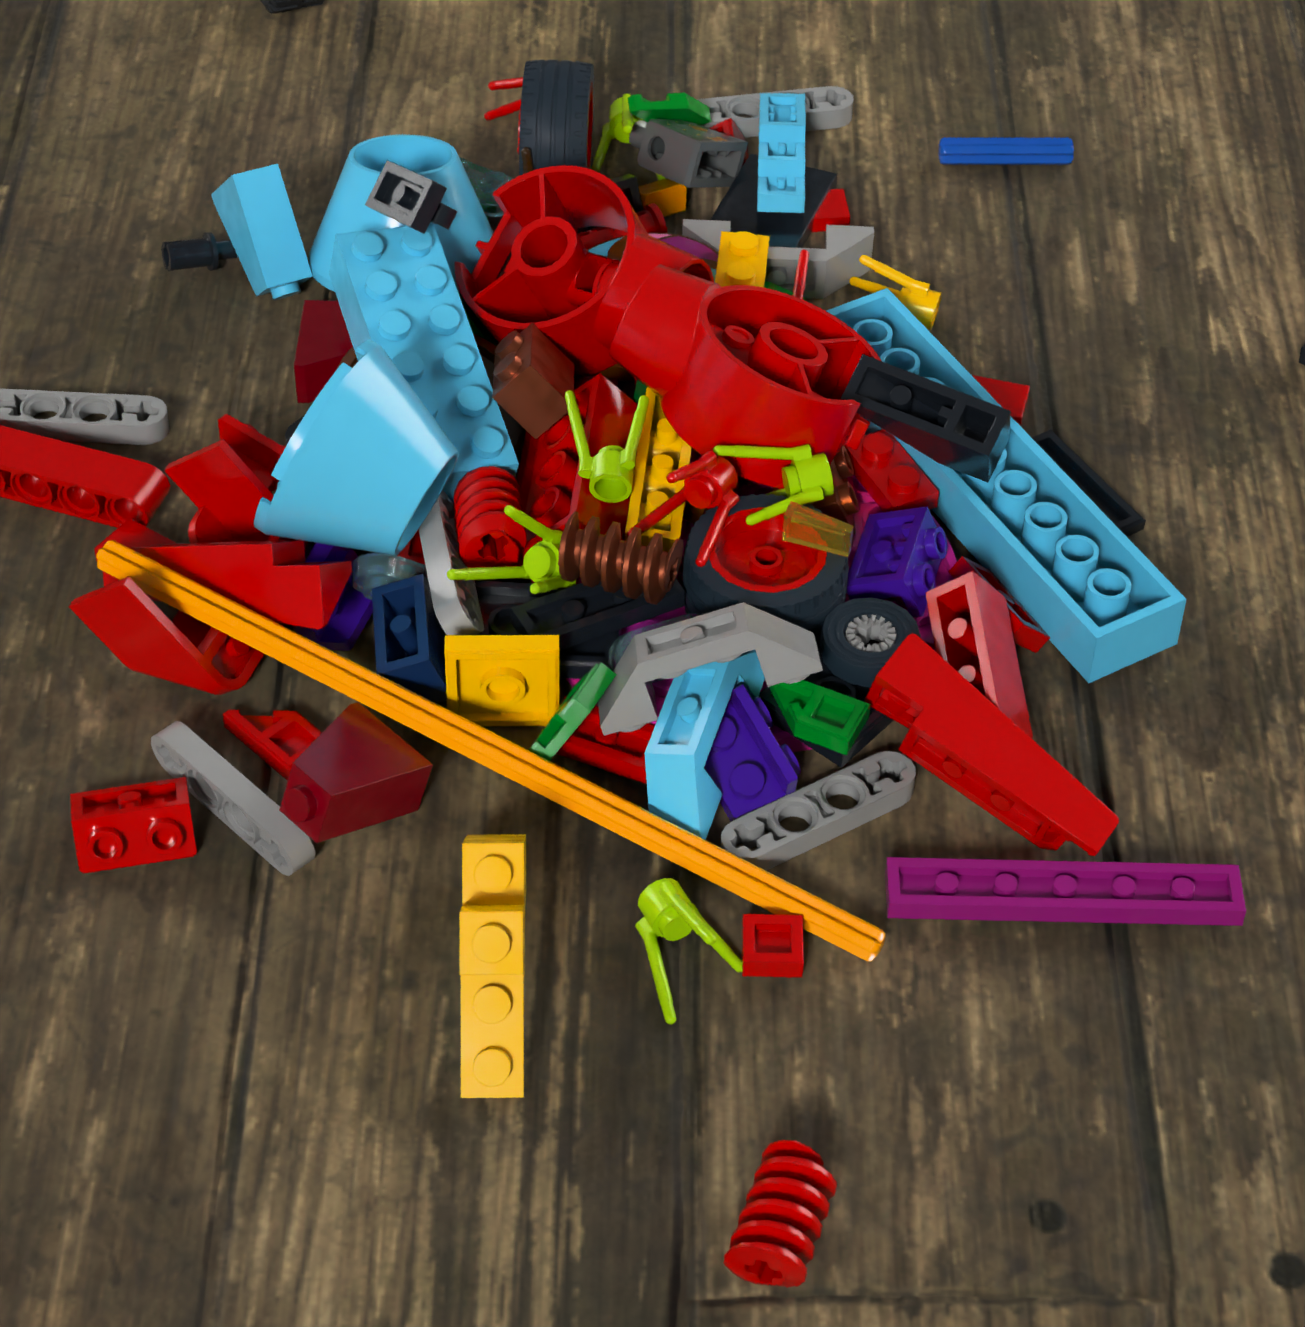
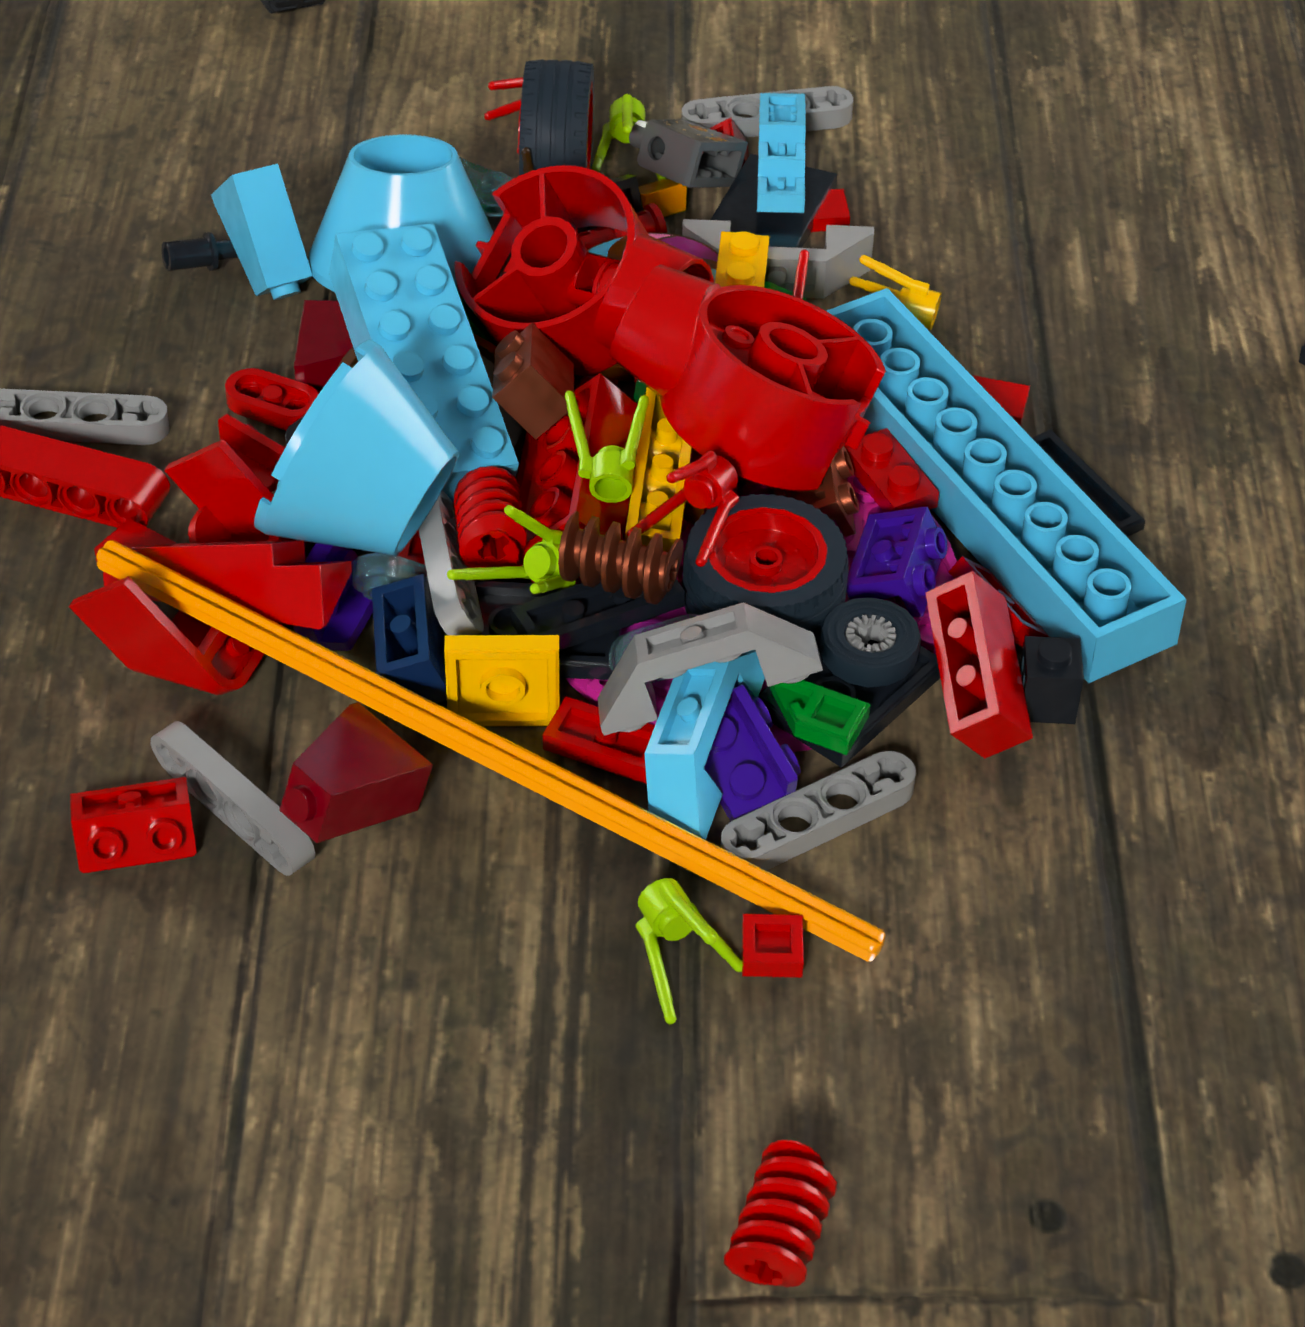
red tile [223,709,323,781] -> none
black plate [365,160,457,234] -> none
yellow arch [459,834,526,1098] -> none
green tile [529,662,617,761] -> none
green tile [628,93,711,126] -> none
lime plant [713,444,834,526] -> none
clear yellow piece [782,501,854,557] -> none
black slope [841,354,1011,483] -> none
red wedge [864,633,1119,856] -> none
magenta plate [885,857,1246,926] -> none
blue axle [938,137,1074,165] -> none
none -> red plate [225,368,319,430]
none -> black brick [1020,636,1084,724]

